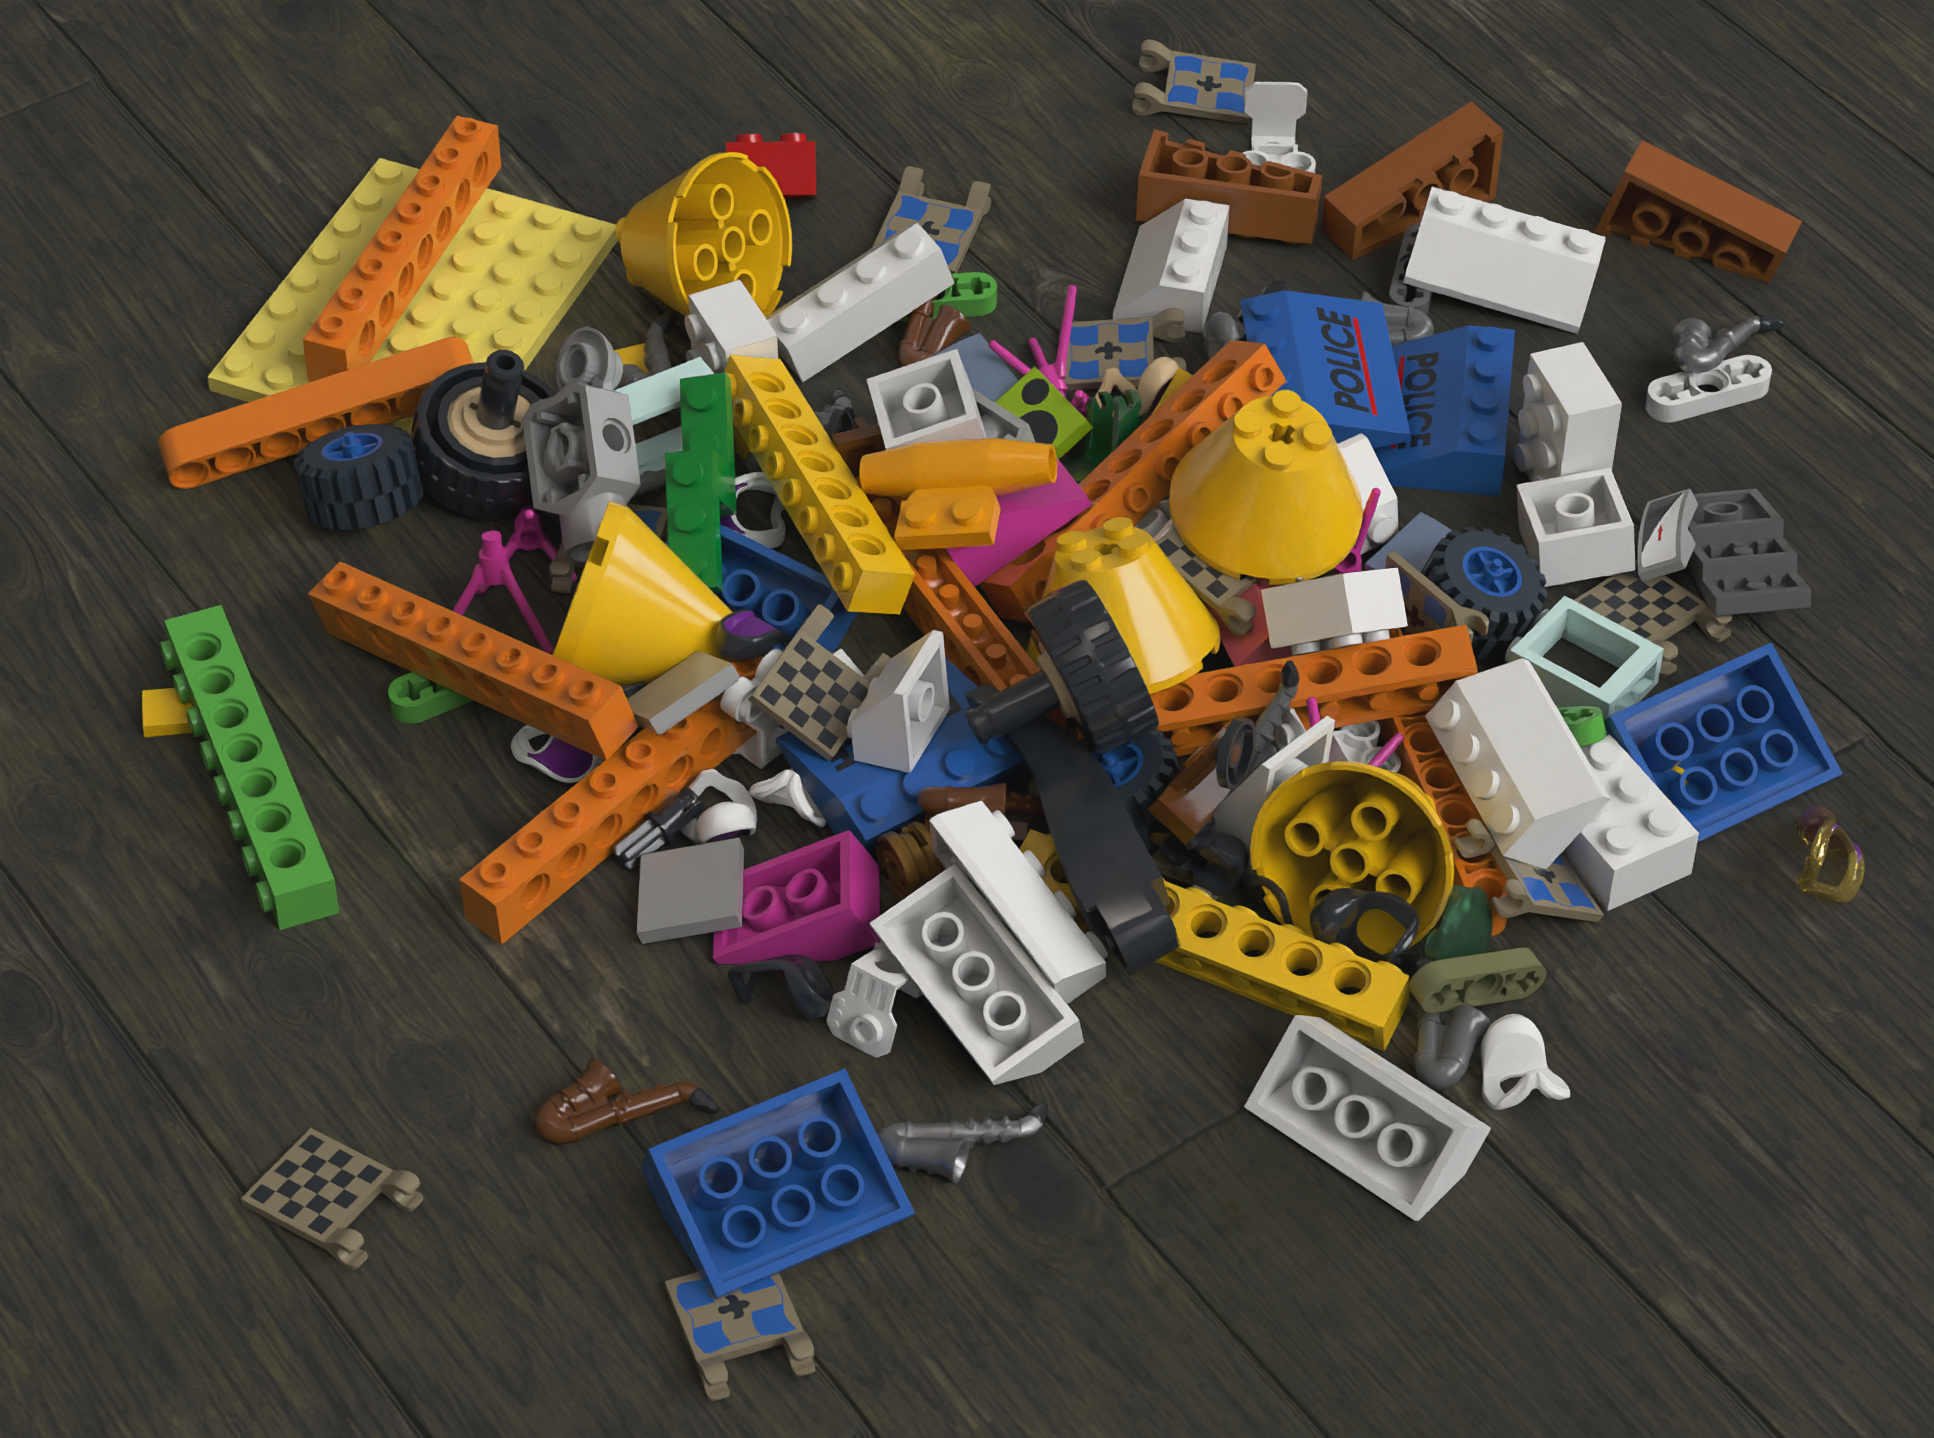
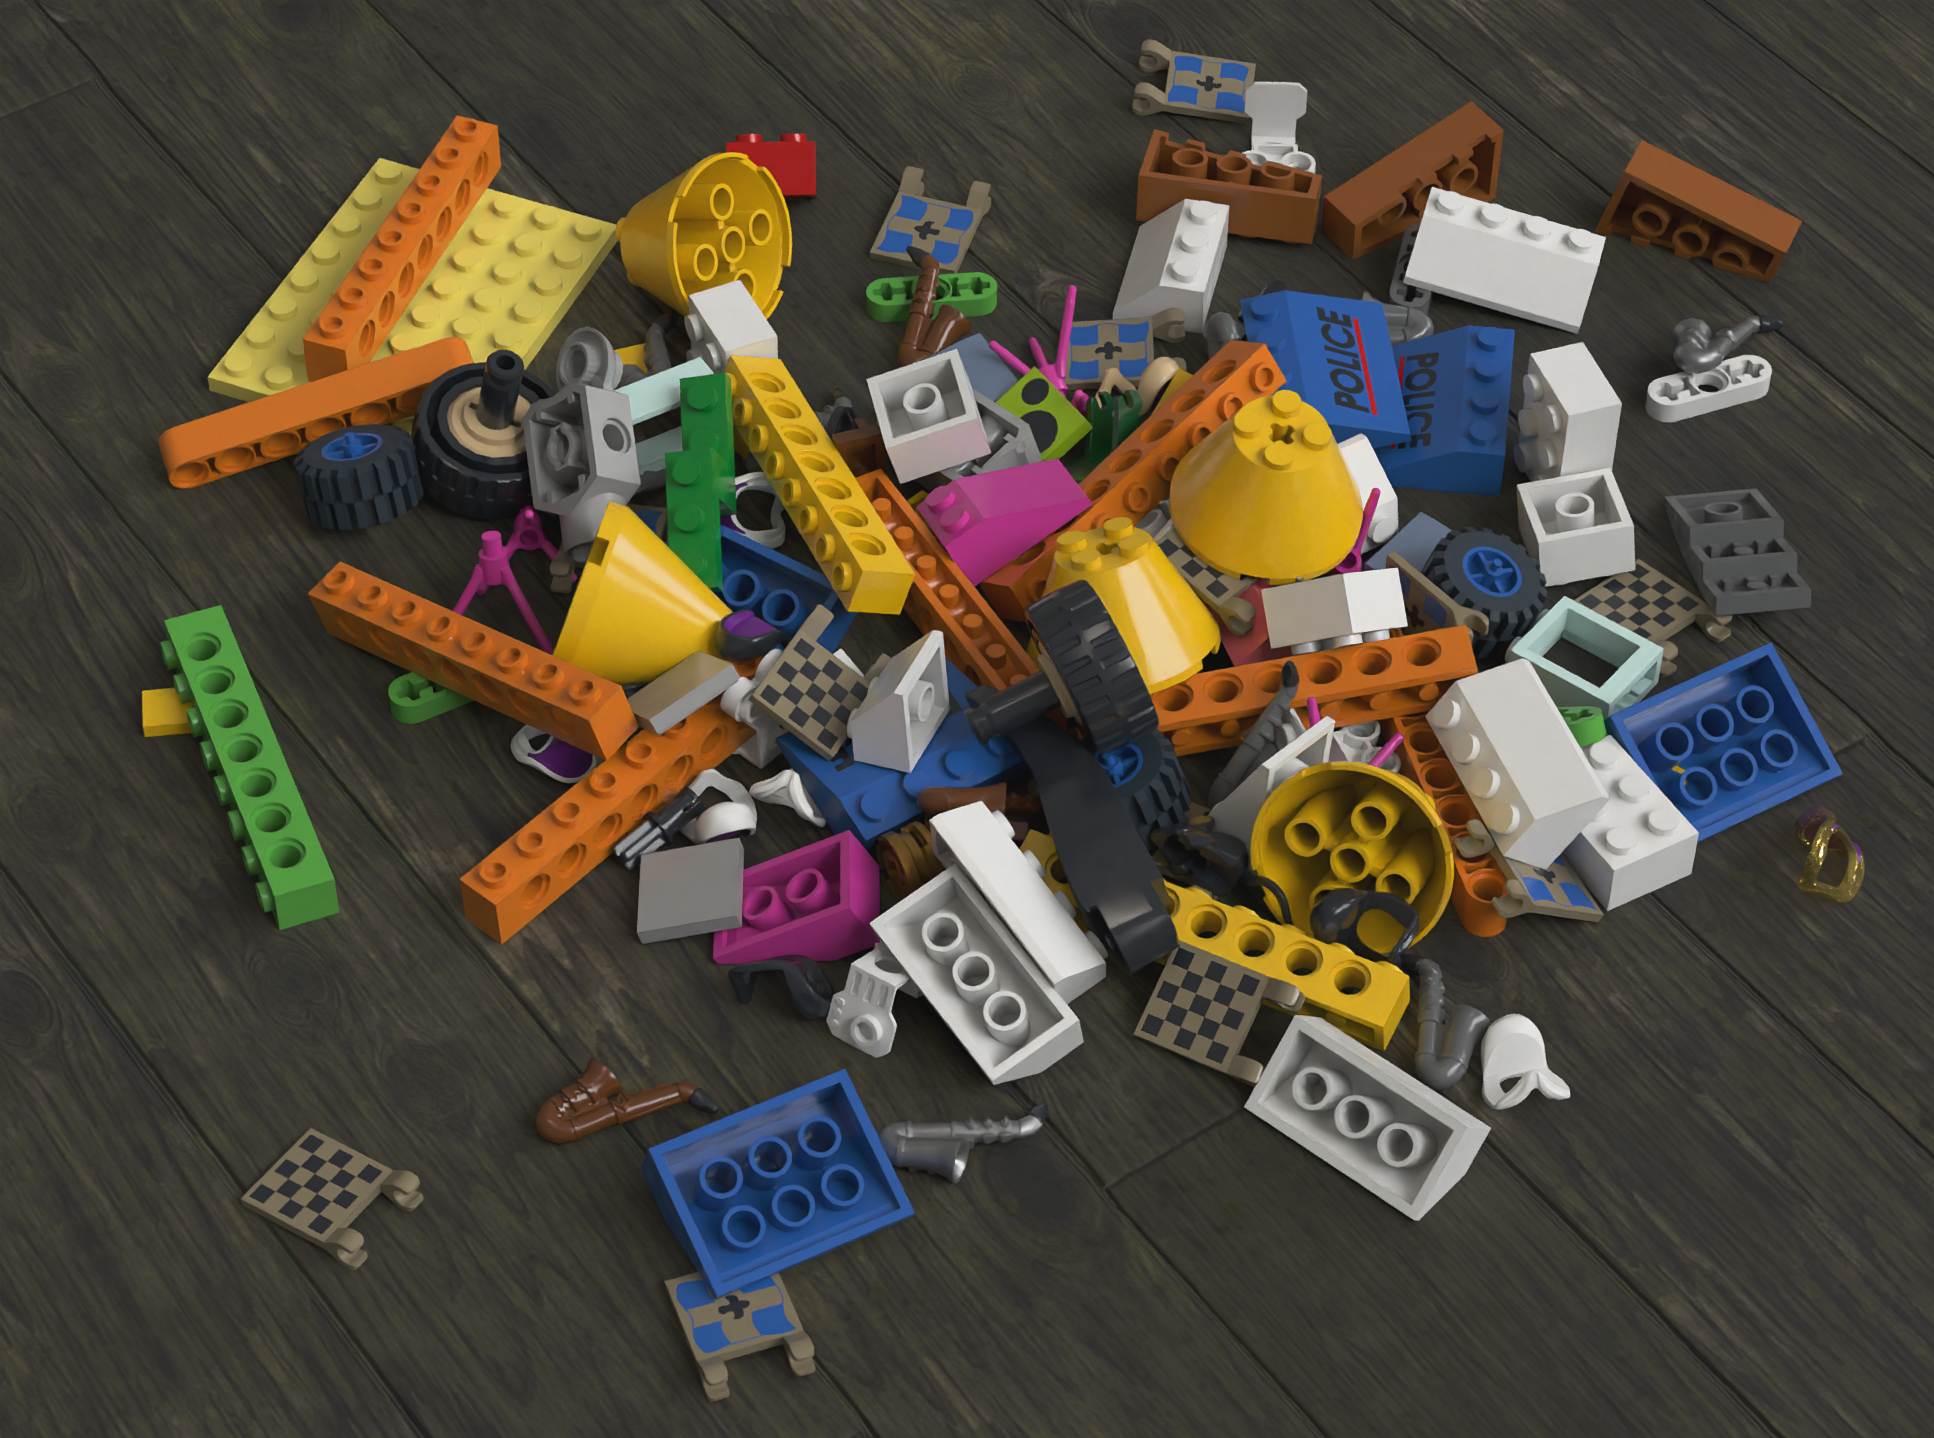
white slope [765,223,955,382] -> none
light orange plate [859,438,1057,550] -> none
reddish brown piece [1148,717,1255,845] -> none
olive beam [1409,947,1547,1013] -> none
clear green dish [1425,885,1493,961] -> none
slope [1637,489,1698,581] -> none
none -> dark tan flag [1134,940,1305,1088]

